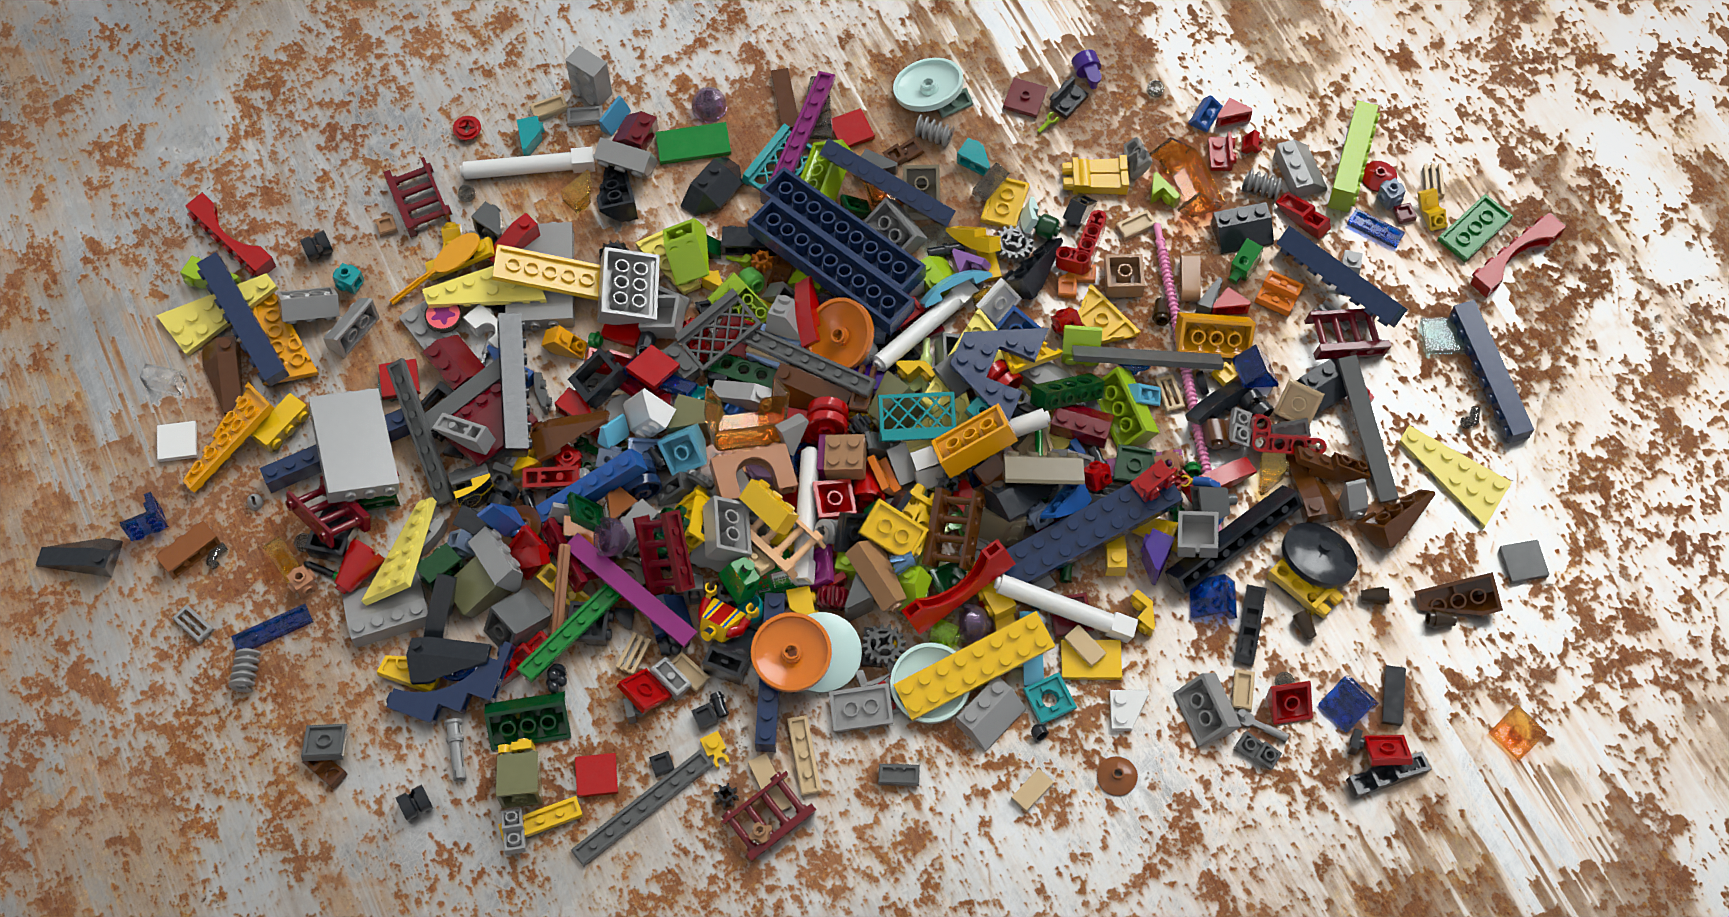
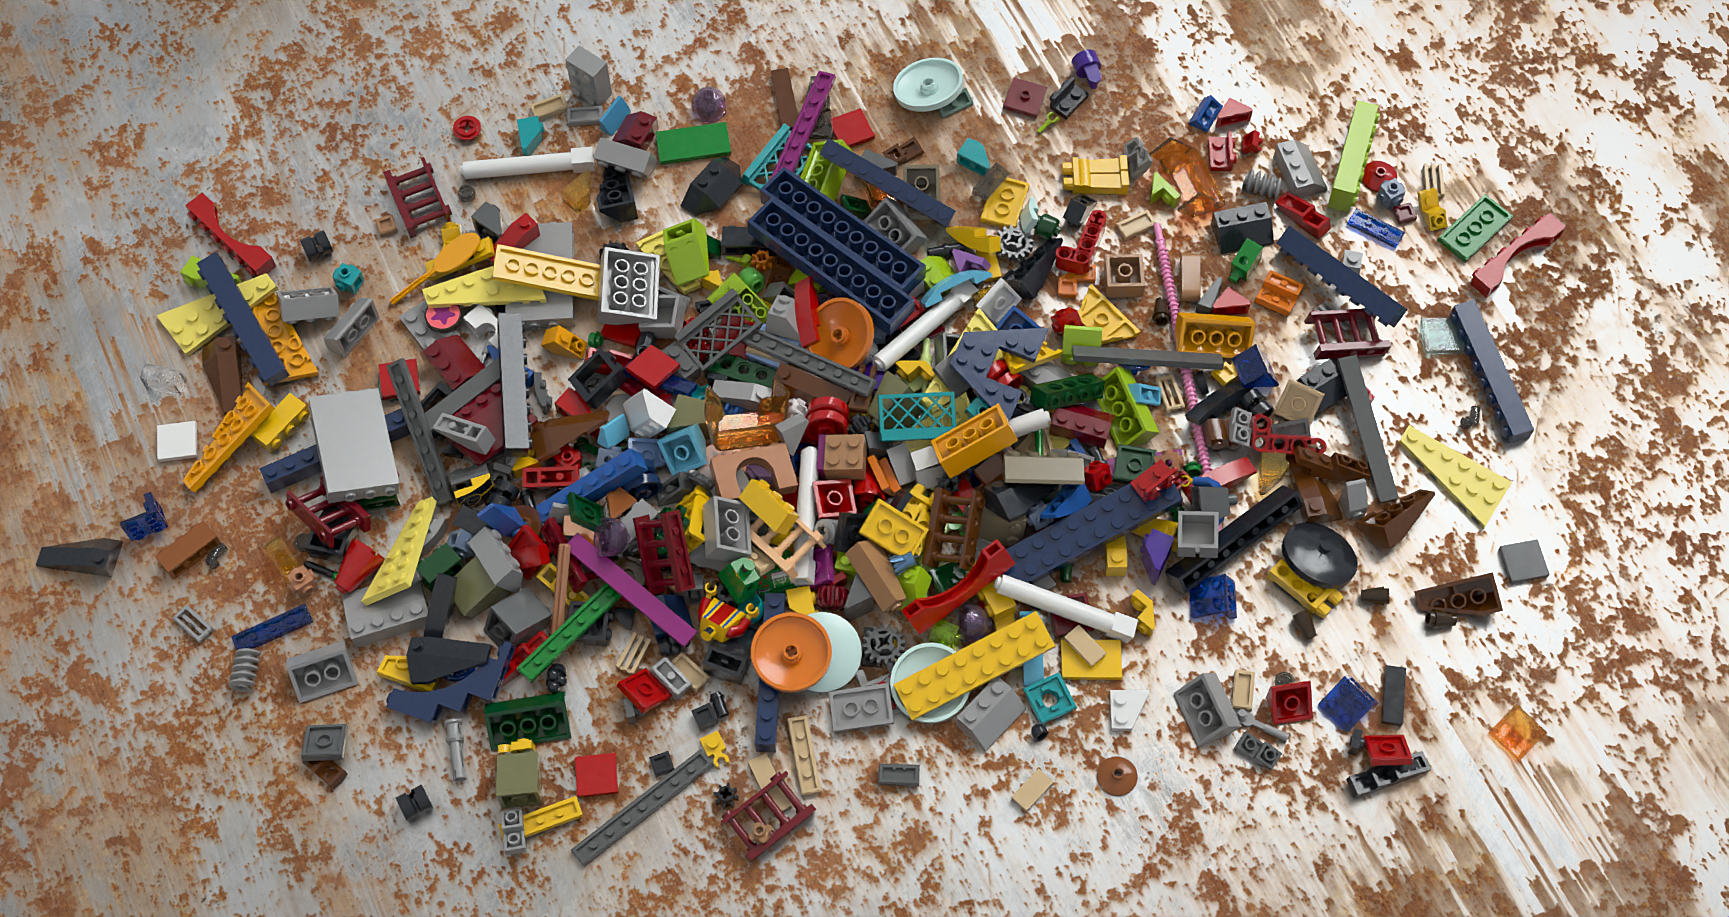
light grey hinge [247,493,264,510] -> none
black pin [647,445,668,470] -> none
light grey piece [915,114,955,147] -> none
clear smoke plate [1146,80,1164,97] -> none
black slope [1234,584,1267,665] -> none
none -> light grey slope [286,640,358,703]
none -> white gear [784,398,807,419]

